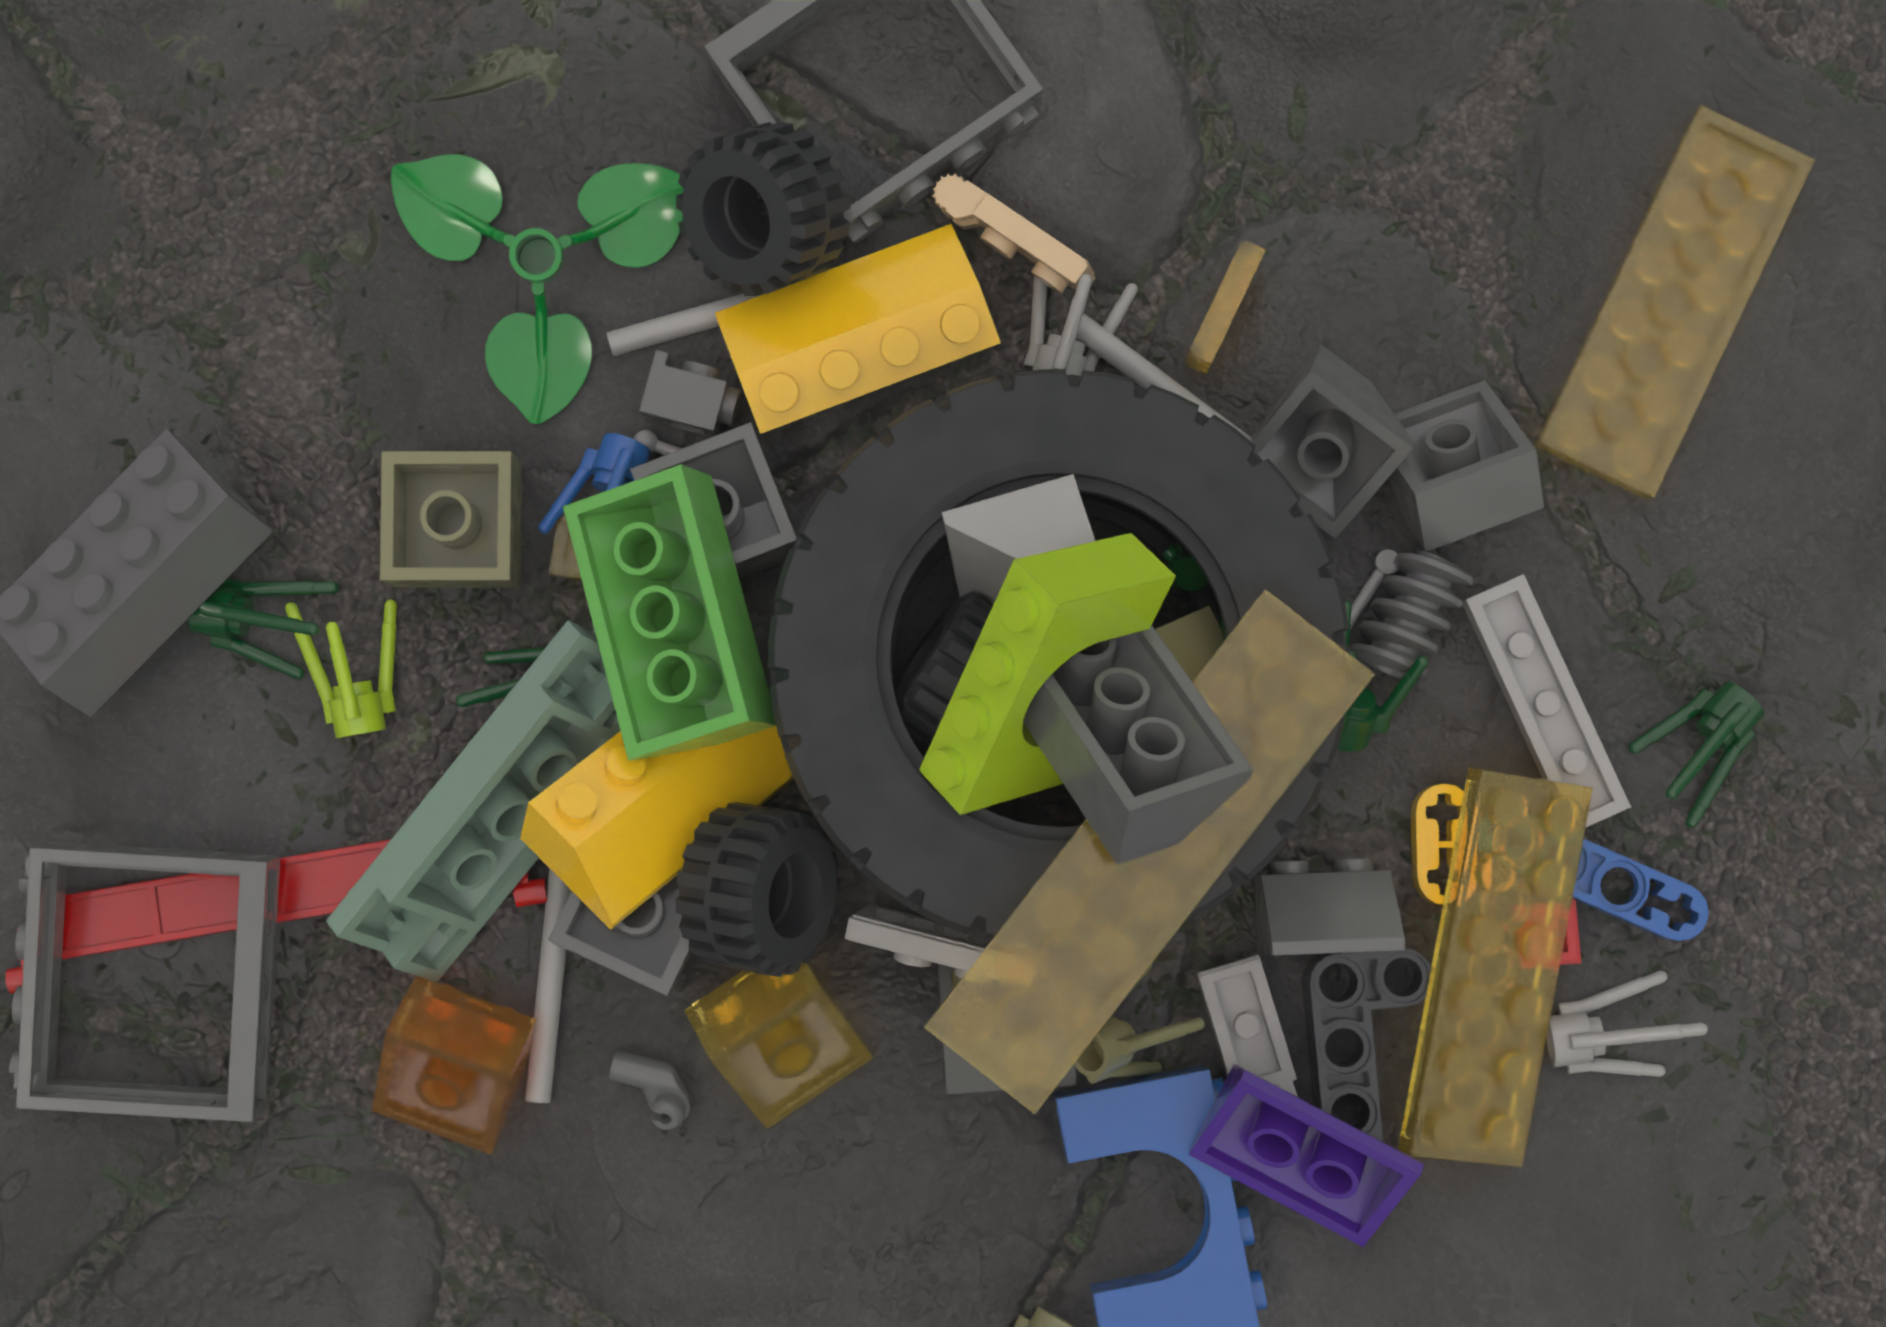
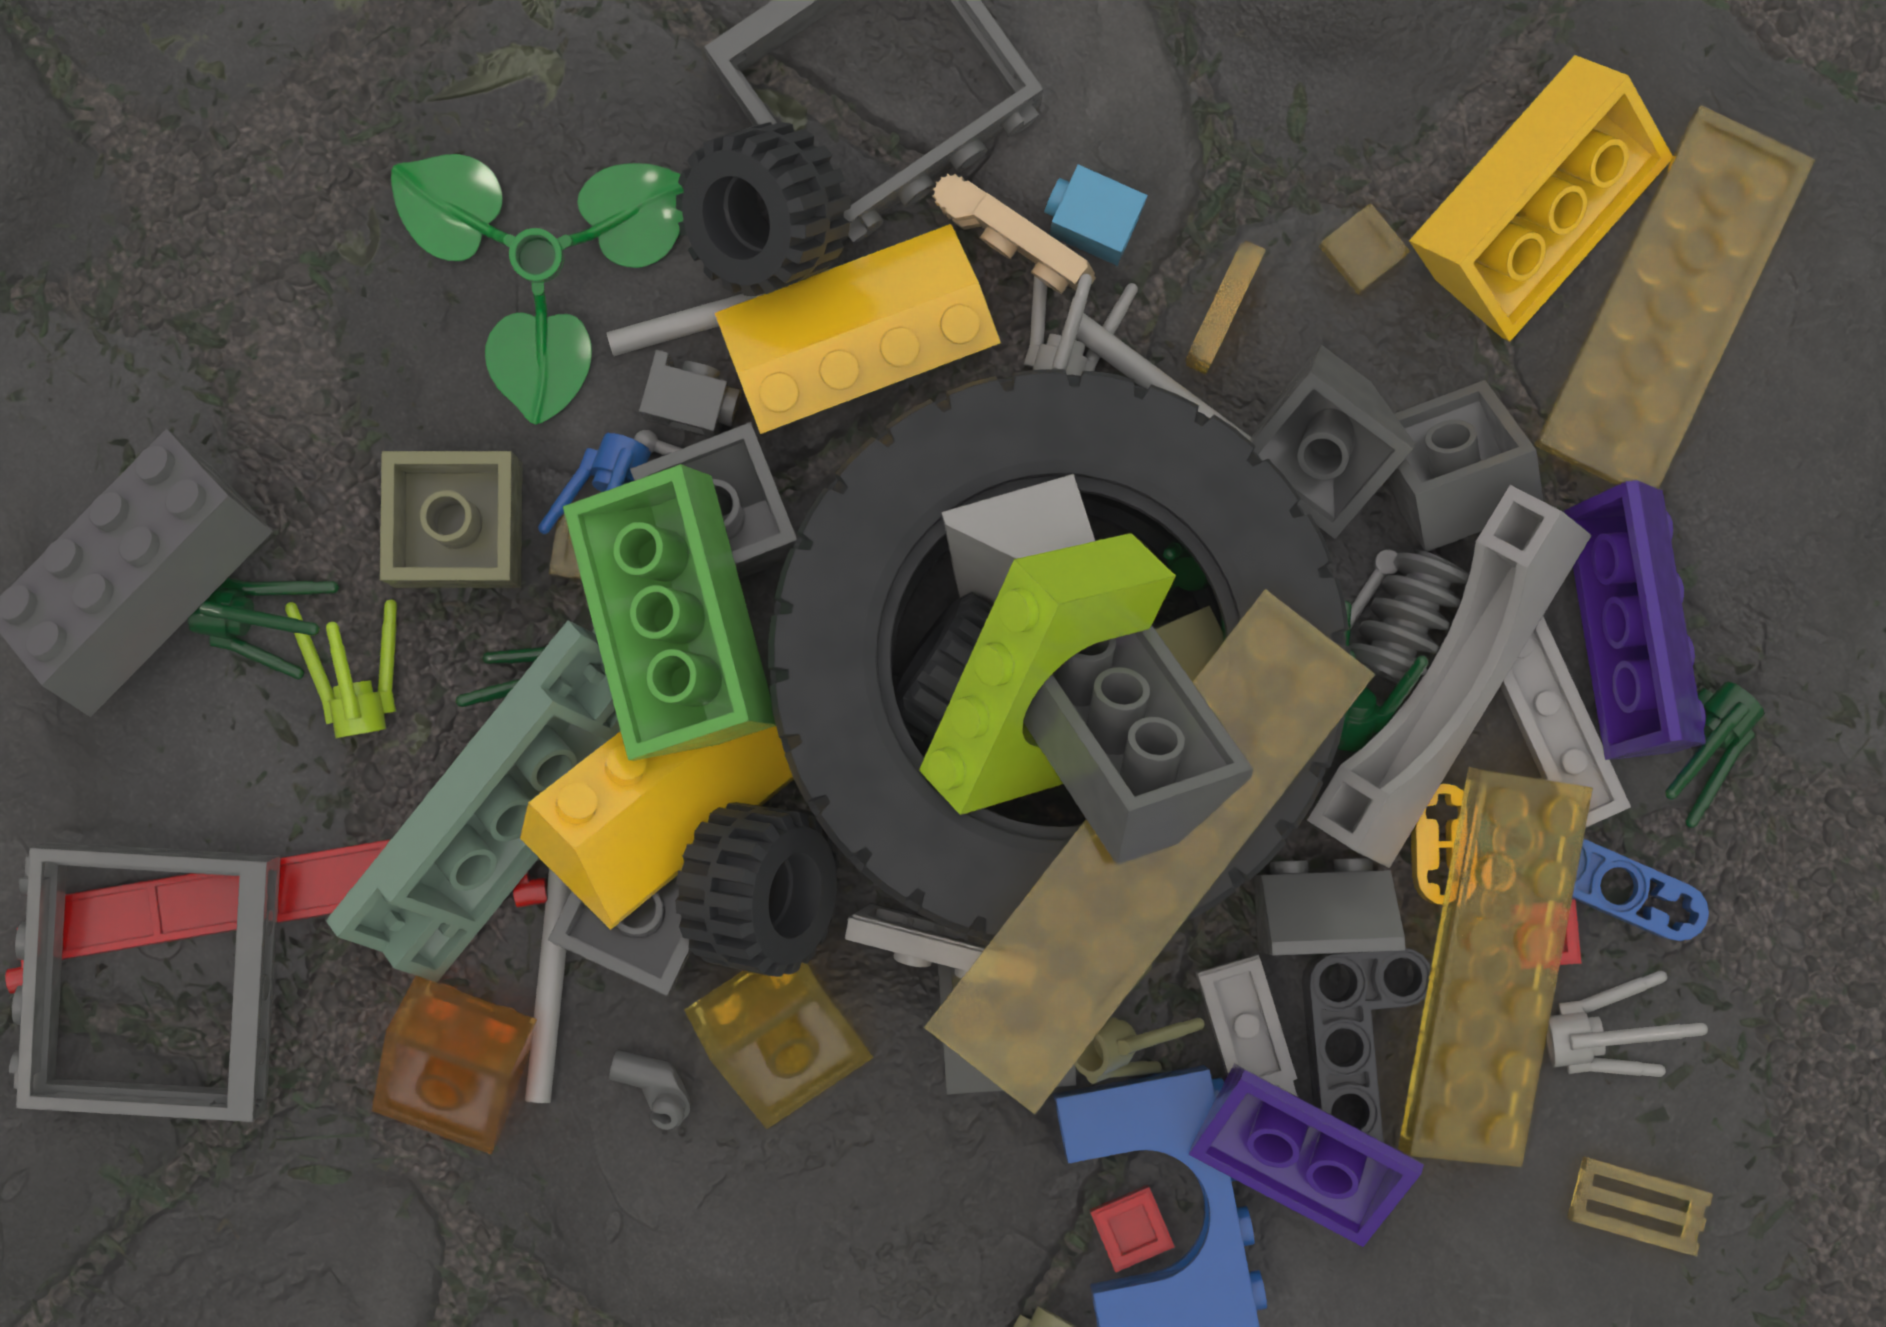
none -> dark azure brick [1044,164,1148,266]
none -> red tile [1089,1185,1175,1272]
none -> light grey arch [1307,485,1592,868]
none -> clear yellow tile [1319,203,1410,294]
none -> yellow slope [1409,55,1674,342]
none -> dark purple slope [1564,480,1706,760]
none -> clear yellow tile [1567,1156,1713,1257]

